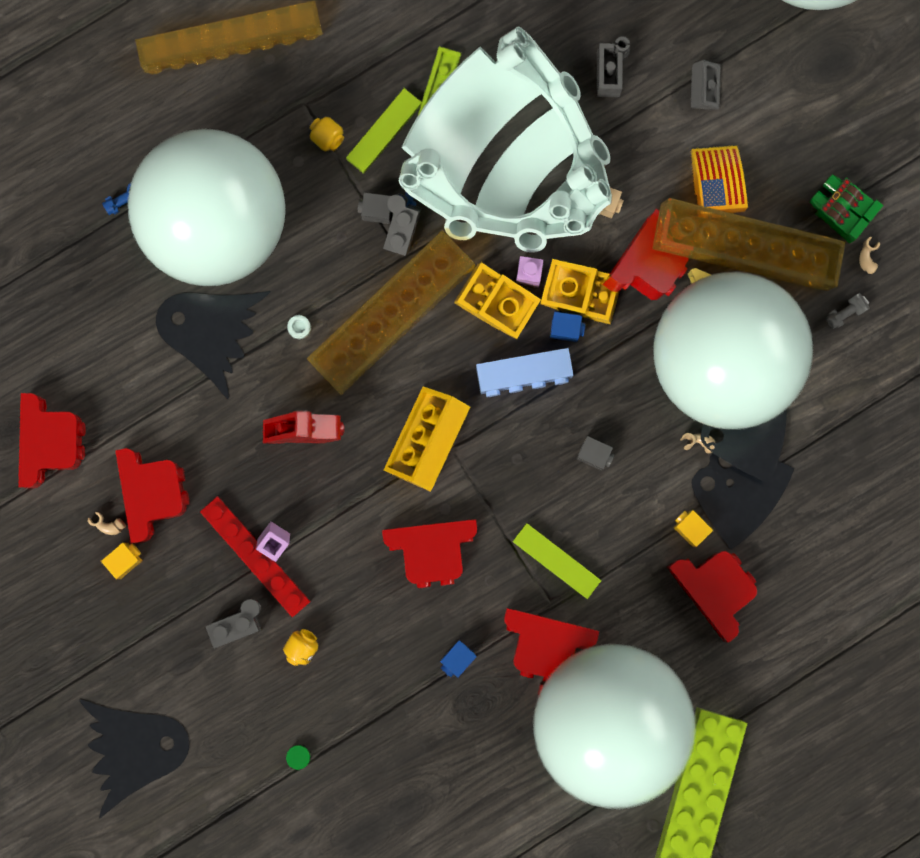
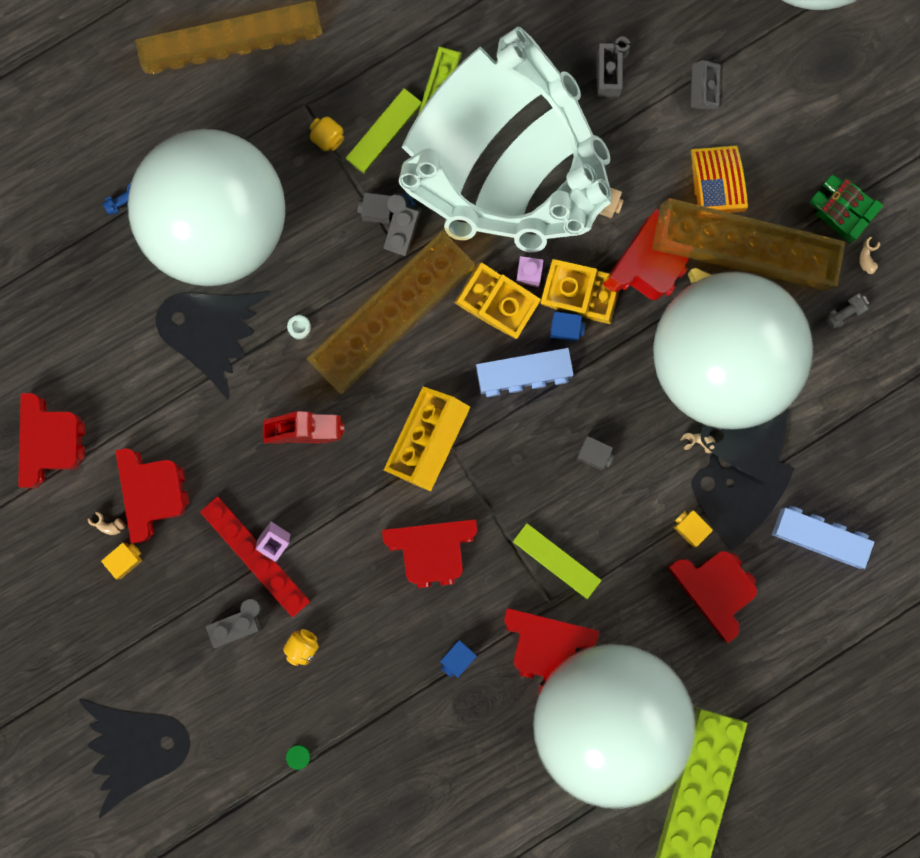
none -> light blue brick [772,506,874,569]

